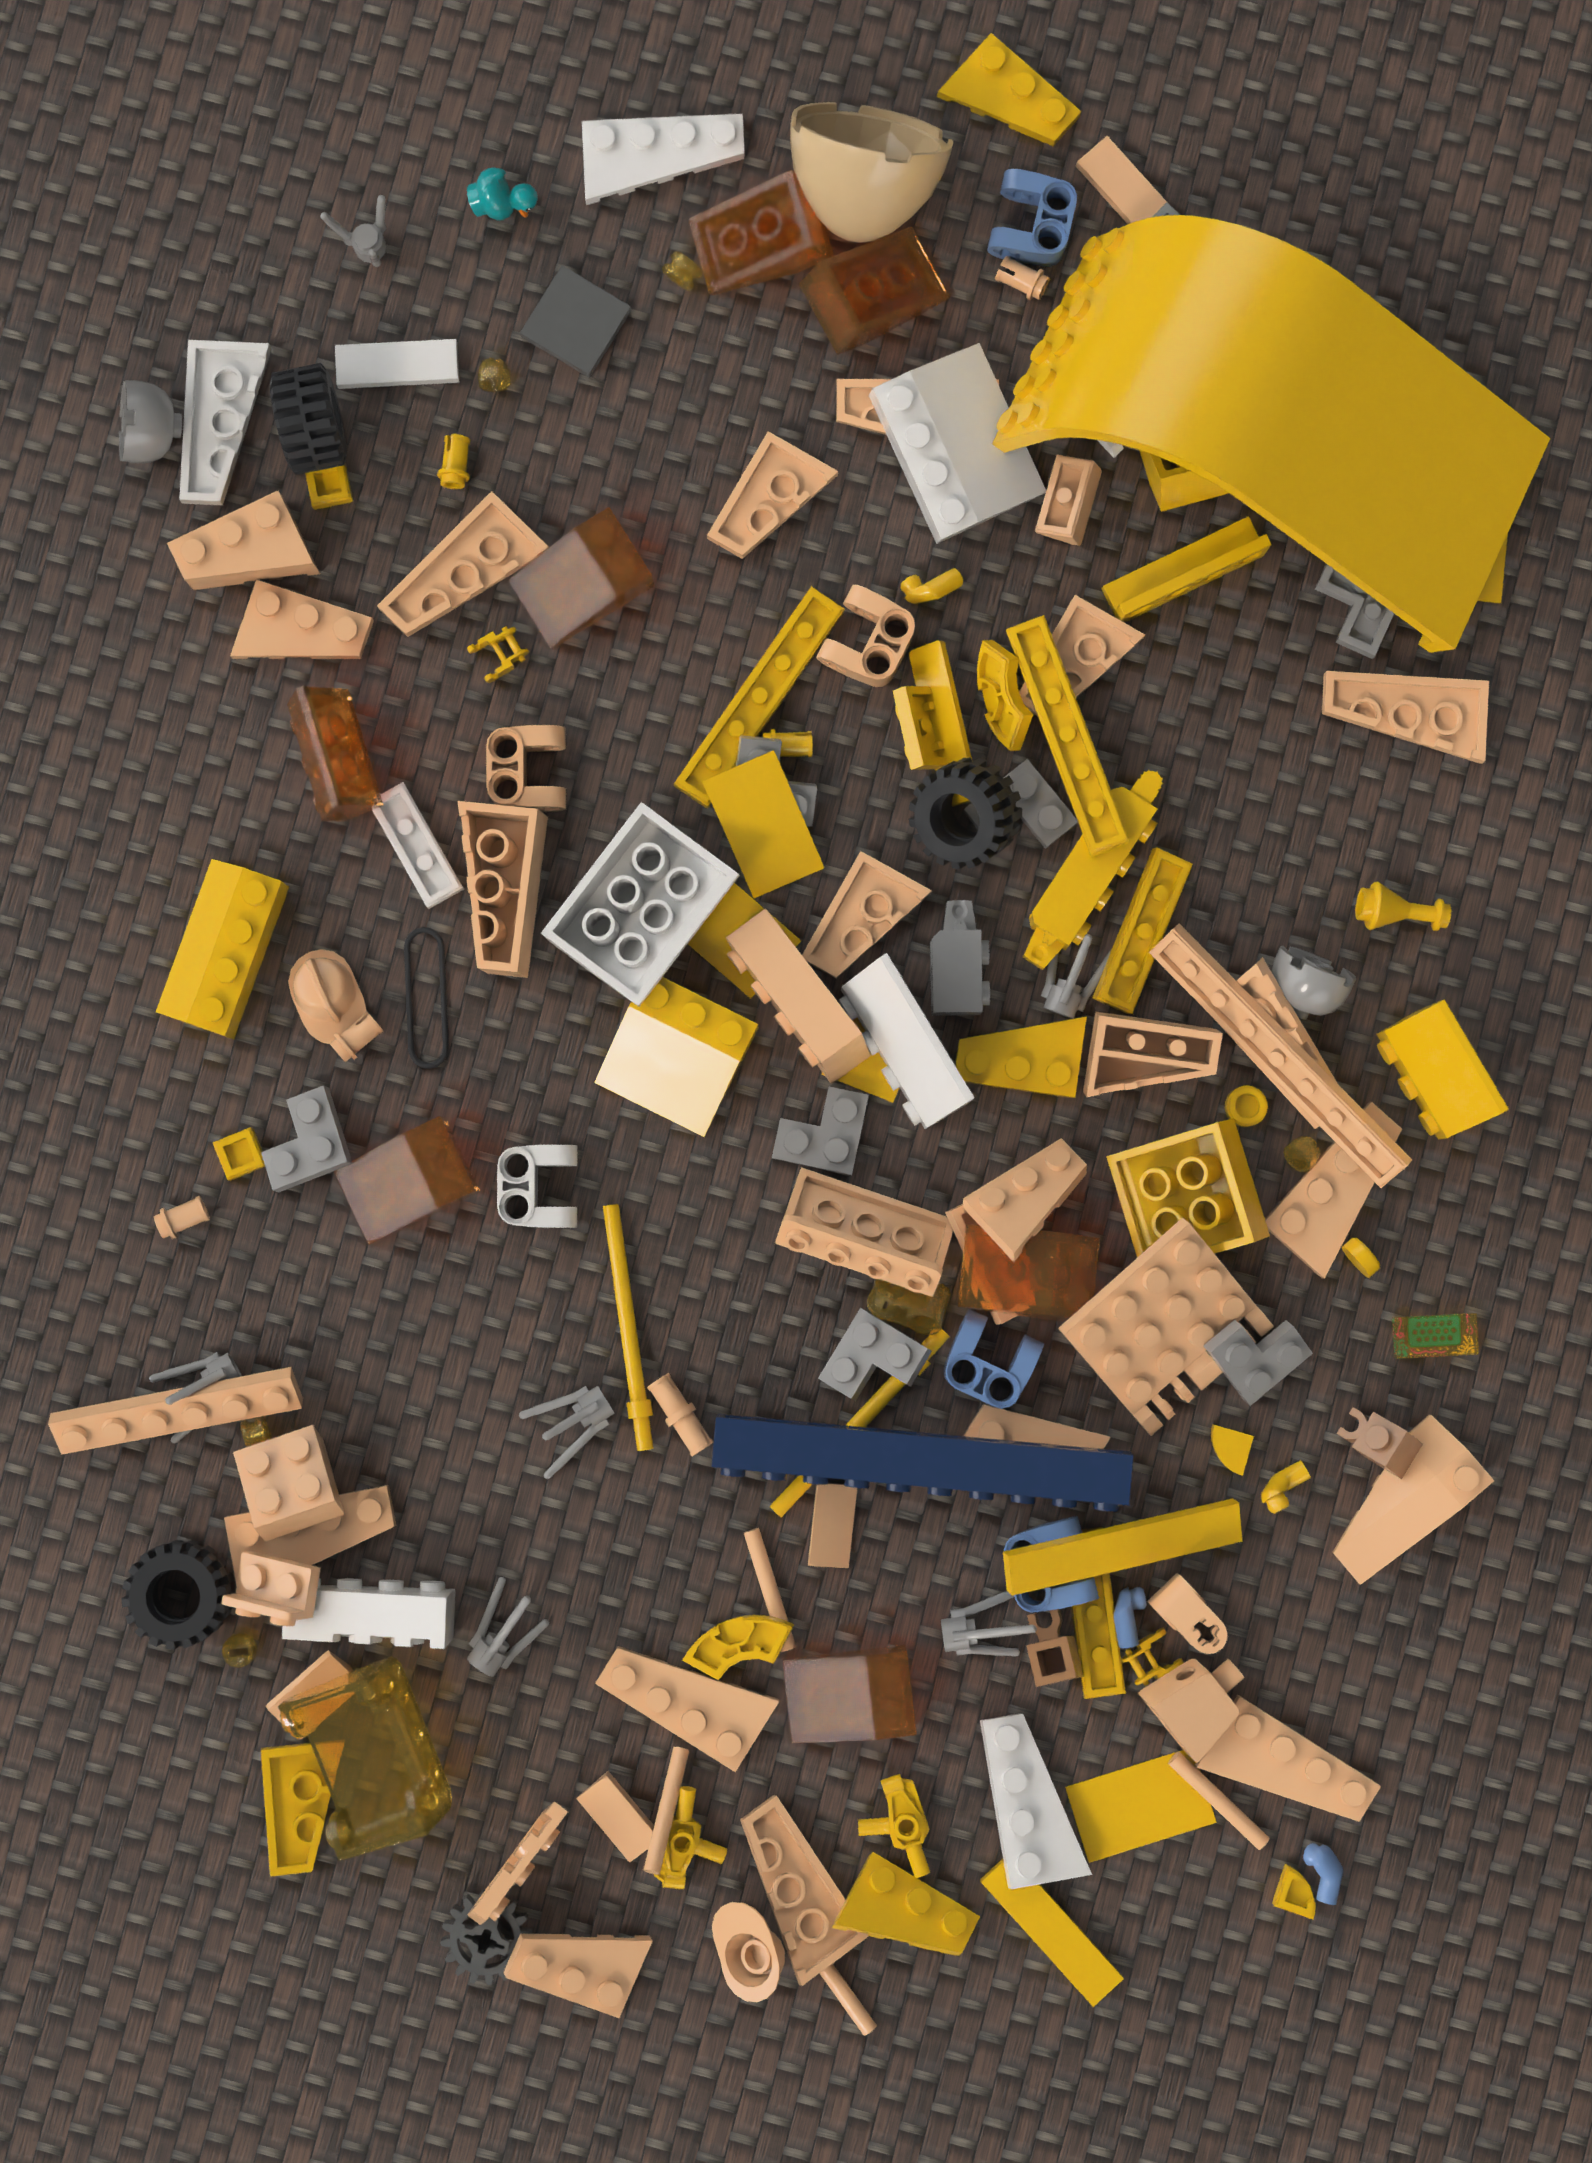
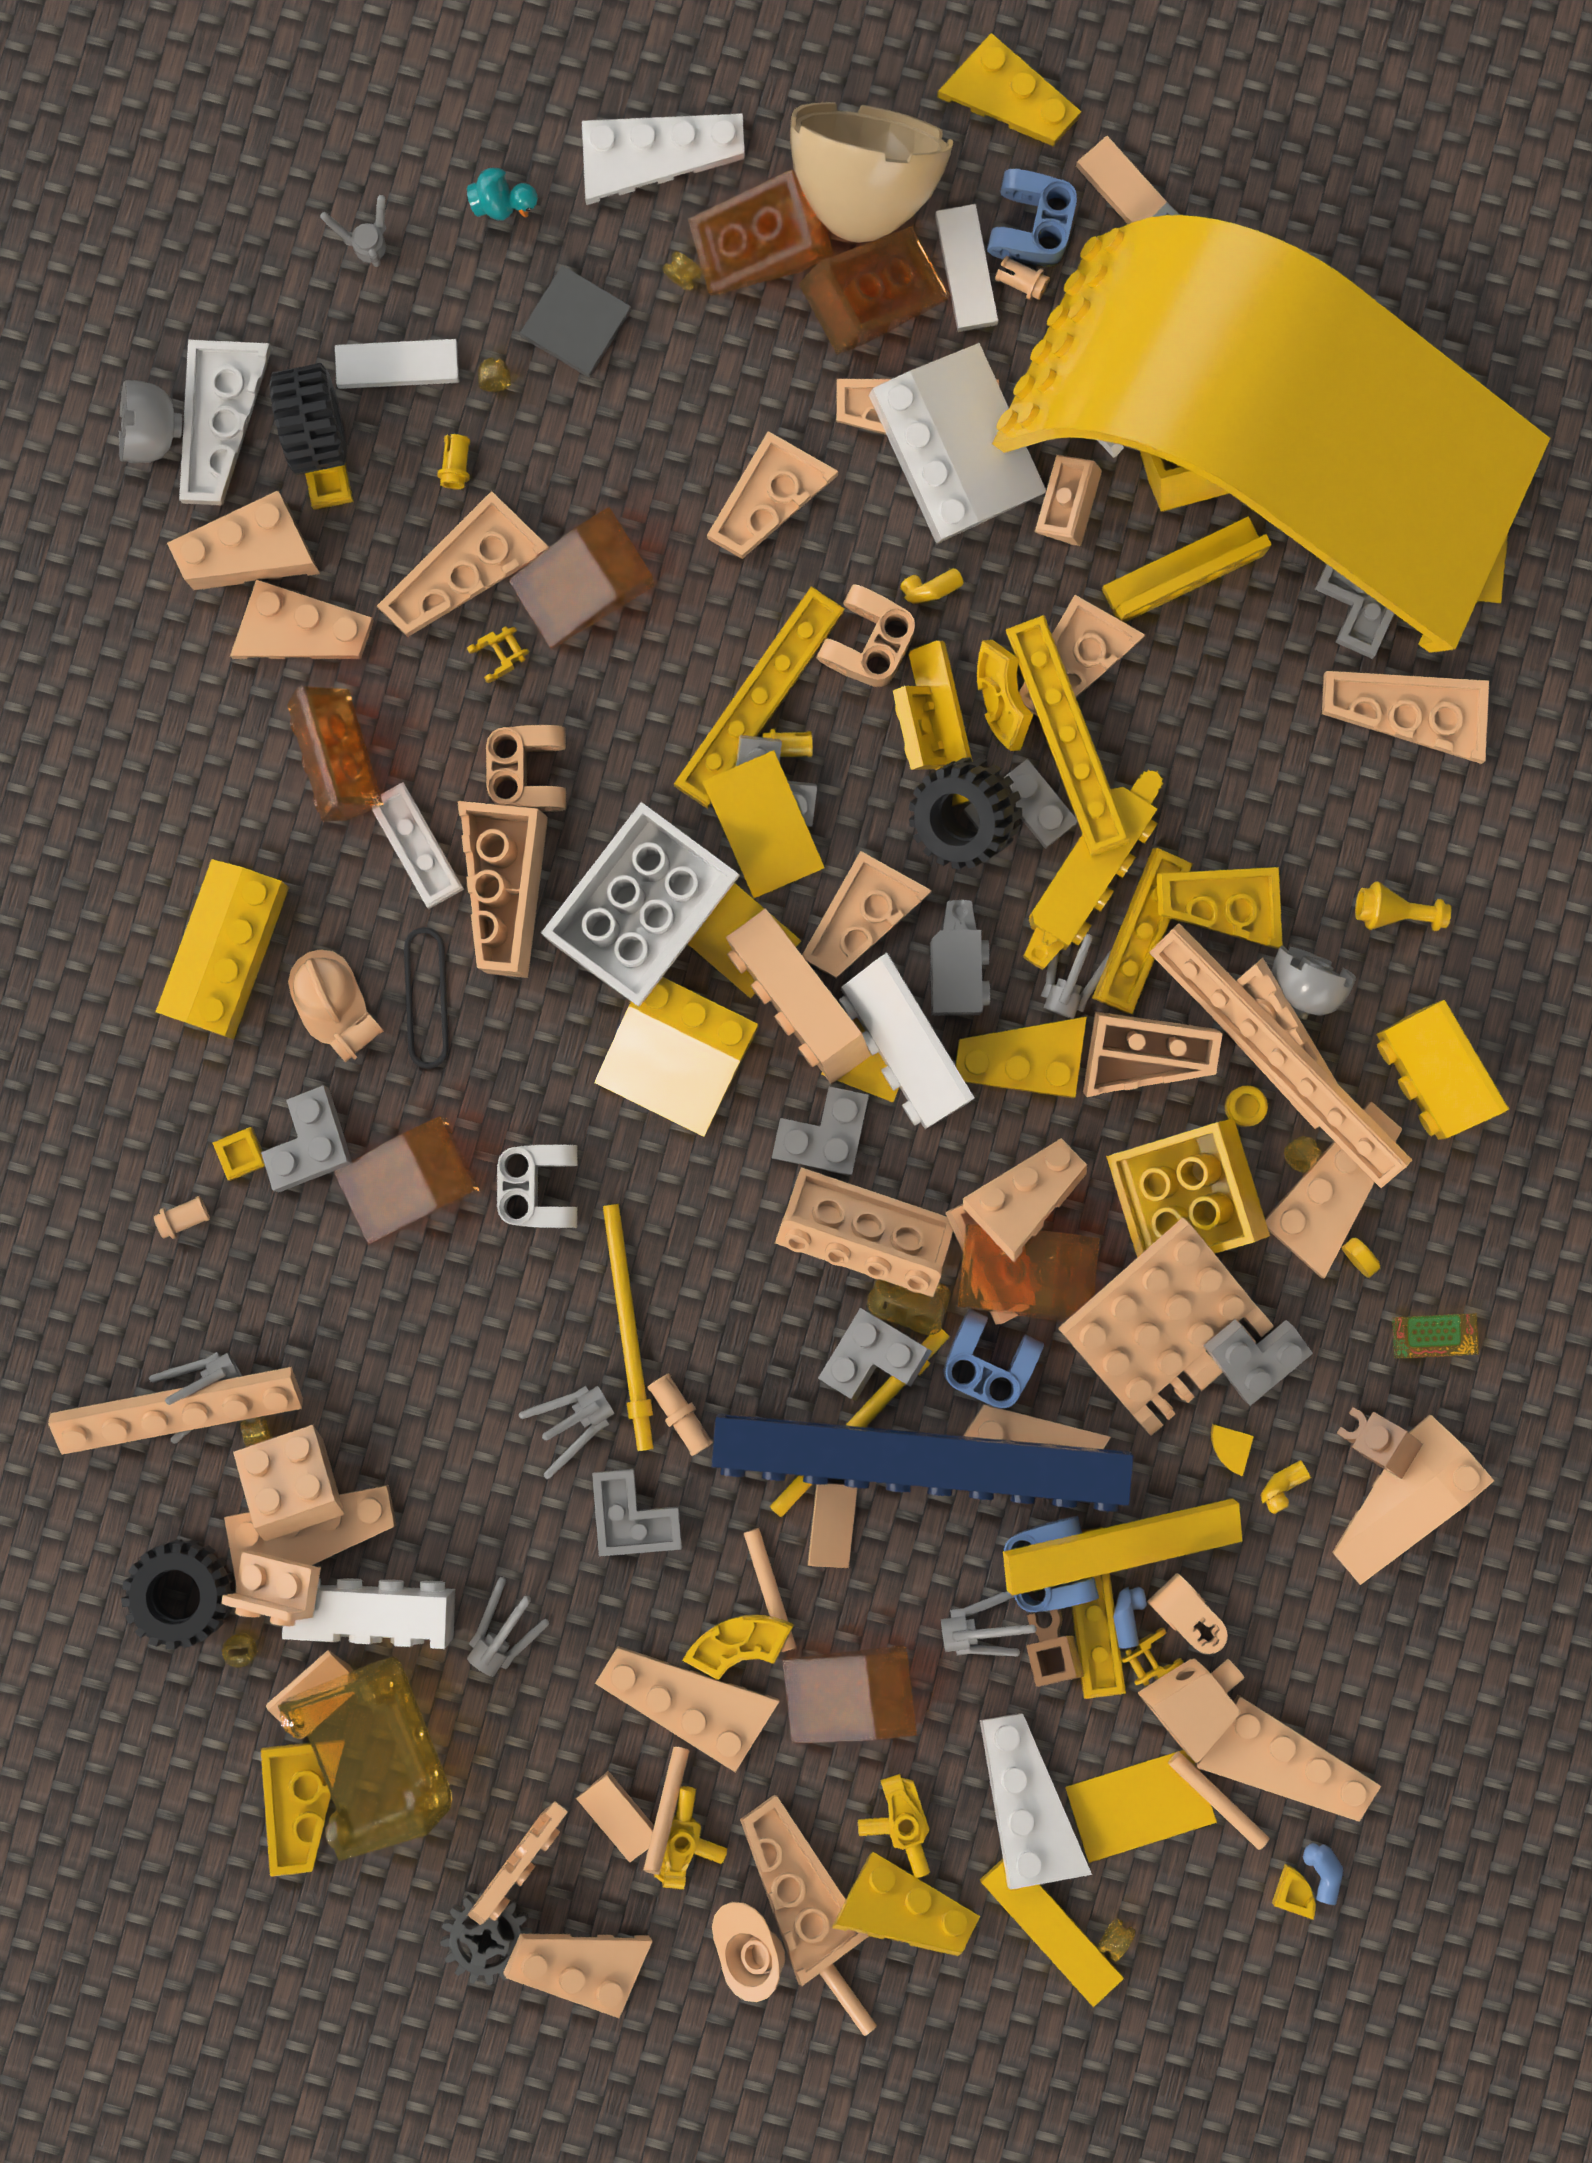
none -> light grey plate [592,1469,682,1557]
none -> white tile [935,204,998,332]
none -> clear yellow bush [1098,1918,1136,1962]
none -> yellow wing [1156,867,1283,949]

